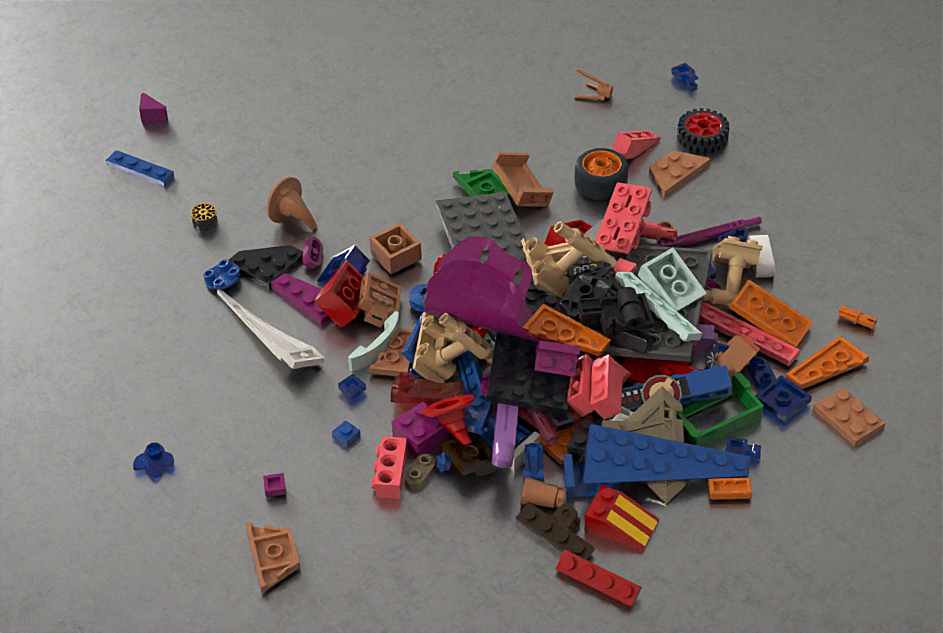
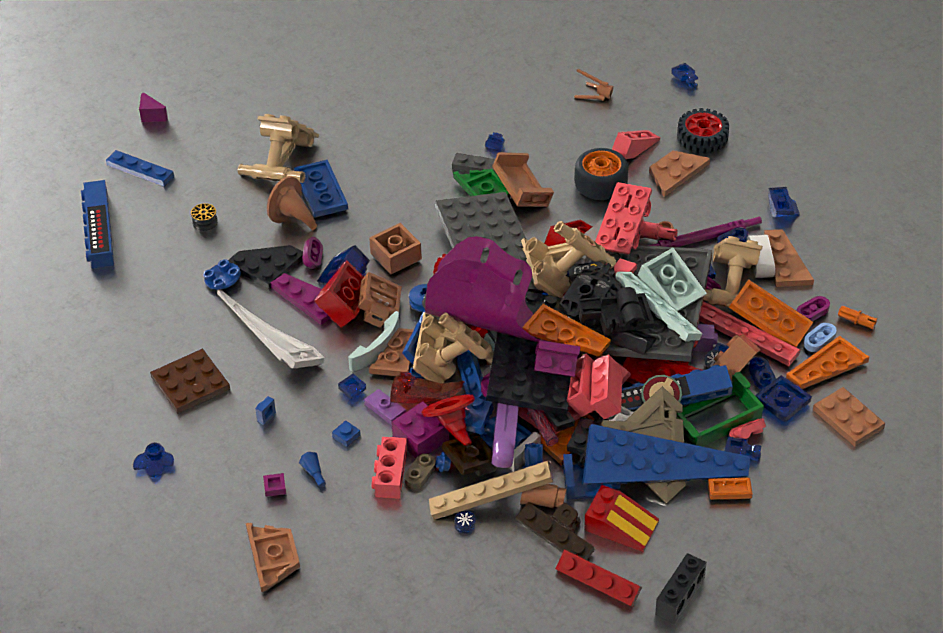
none -> blue brick [81,180,114,269]
none -> reddish brown plate [150,348,230,414]
none -> tan plate [238,114,319,183]
none -> blue plate [255,396,276,425]
none -> blue plate [294,159,348,218]
none -> blue cone [299,452,326,487]
none -> medium lavender plate [364,389,406,425]
none -> tan plate [429,461,553,520]
none -> dark grey plate [452,153,497,174]
none -> clear blue tile [454,511,476,532]
none -> clear blue plate [485,132,505,151]
none -> black brick [655,553,707,624]
none -> coral plate [729,418,766,440]
none -> nougat wing [764,229,814,287]
none -> clear blue slope [768,187,800,218]
none -> magenta plate [797,296,830,321]
none -> light blue plate [804,323,837,352]

